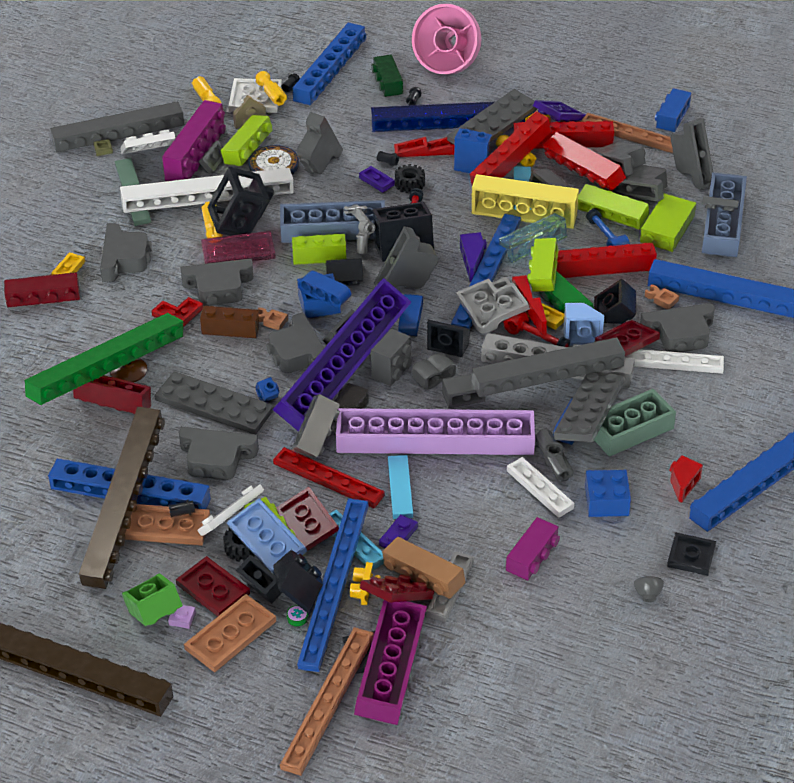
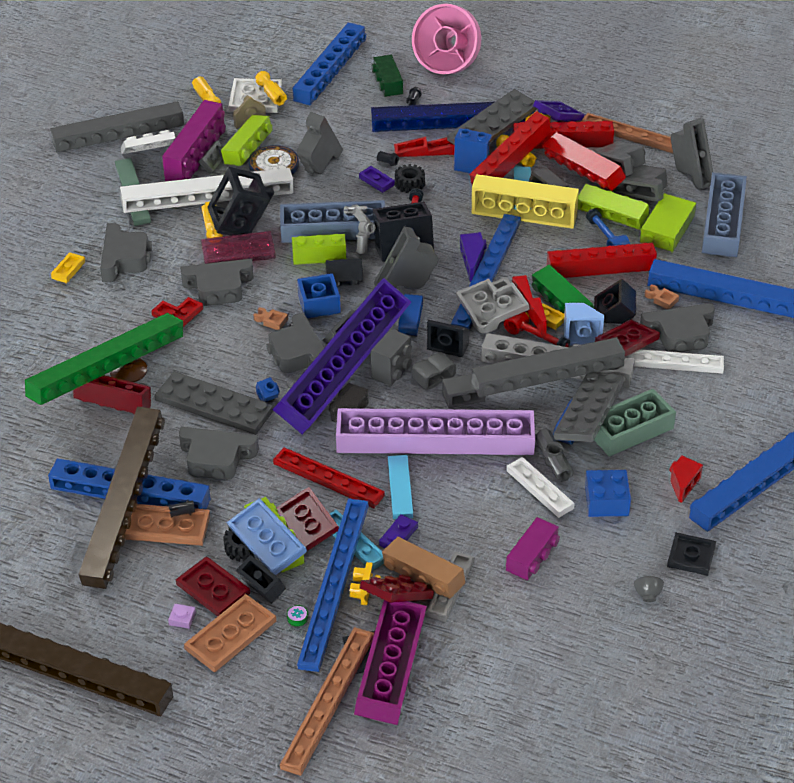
dark red brick [4,272,80,308] -> none
olive tile [93,139,113,156] -> none
bright green hinge [122,573,183,626] -> none
white plate [197,484,264,536] -> none
reddish brown brick [200,306,259,338] -> none
black slope [273,549,323,613] -> none
black pin [281,73,300,92] -> none
brick [291,394,340,459] -> none
blue beam [298,270,351,308] -> none
clear light blue fence [499,213,567,263] -> none
lime brick [527,238,559,292] -> none
blue brick [655,88,691,132] -> none
dark grey plate [702,196,739,212] -> none

